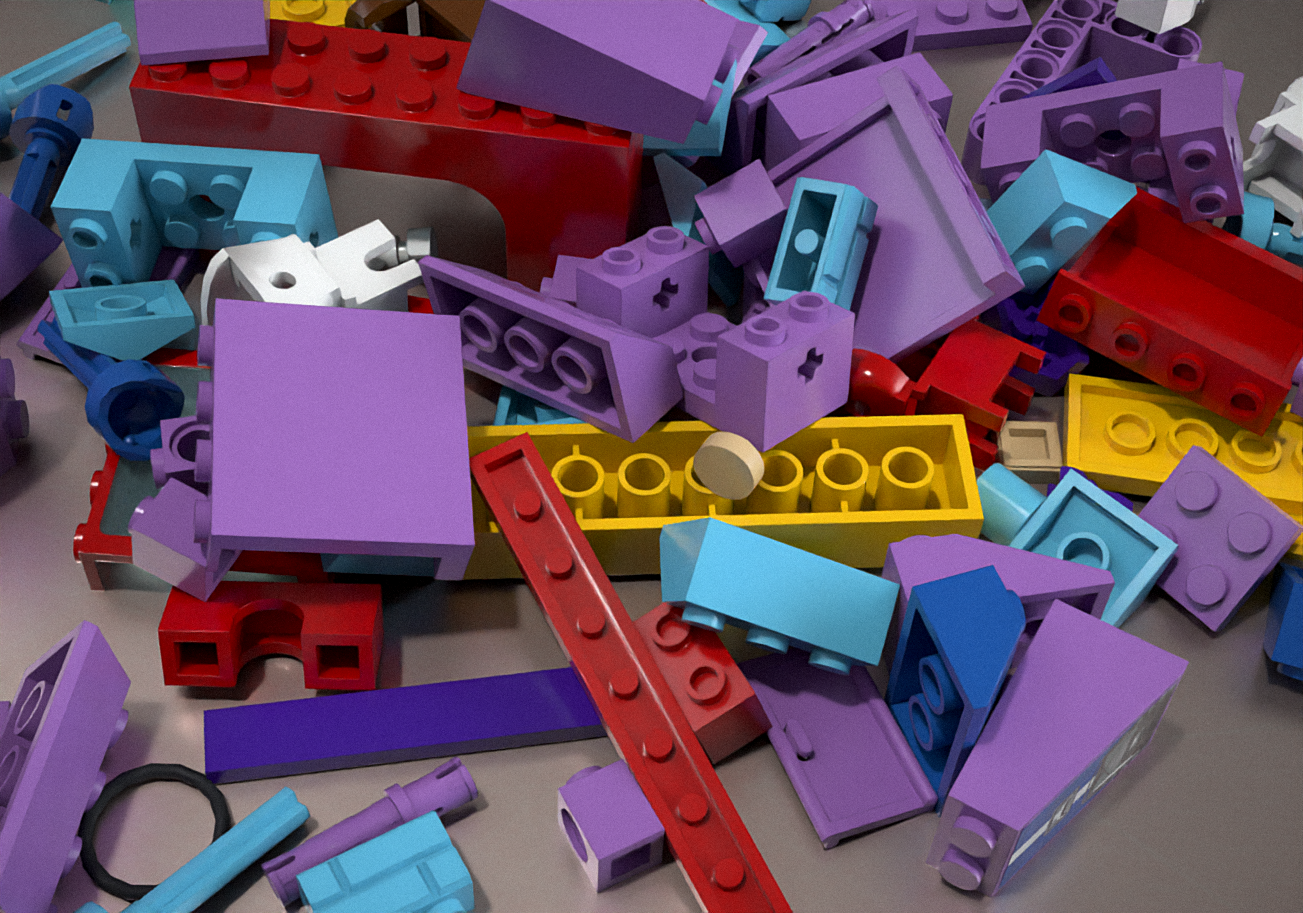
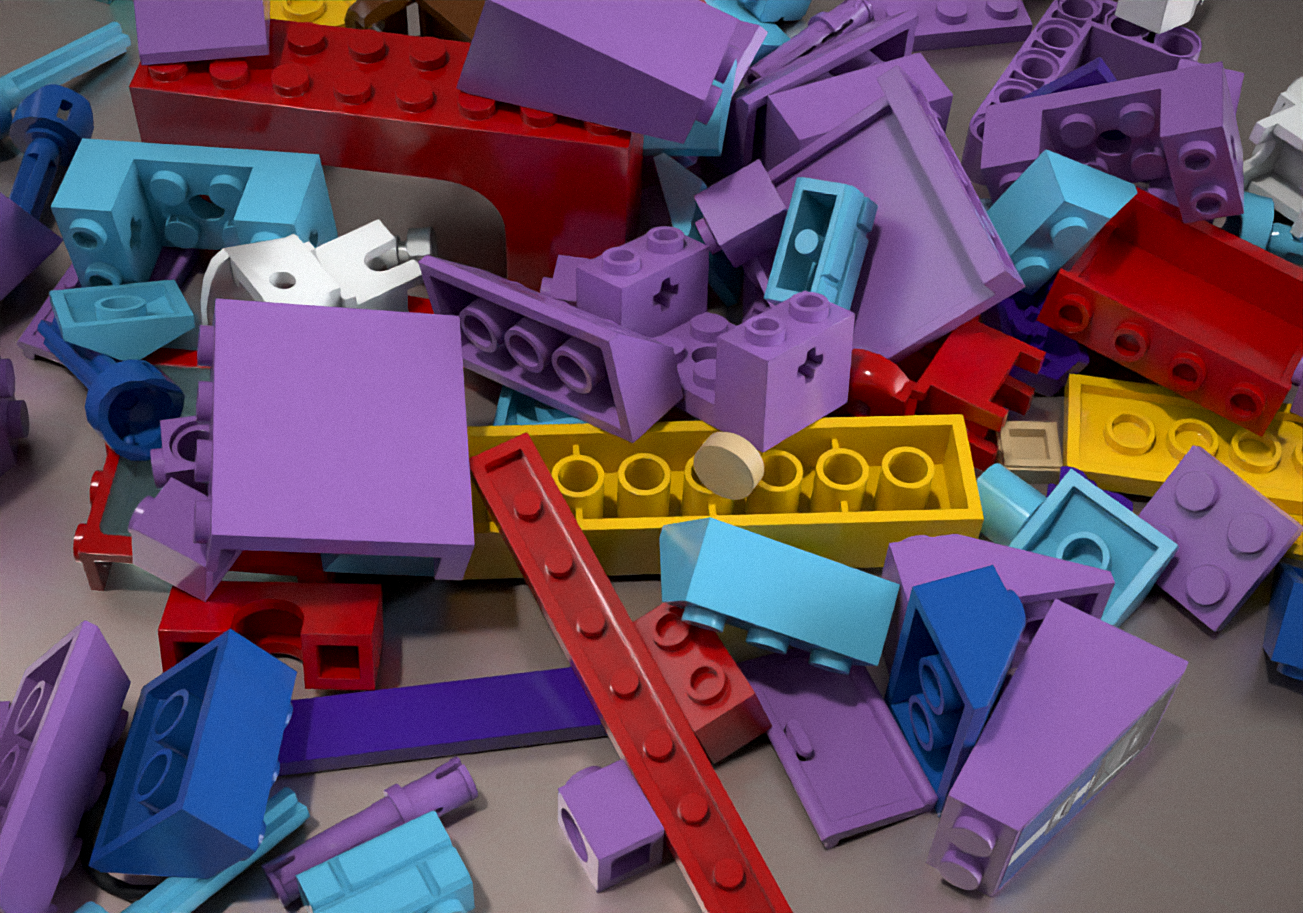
none -> blue slope [88,628,297,879]

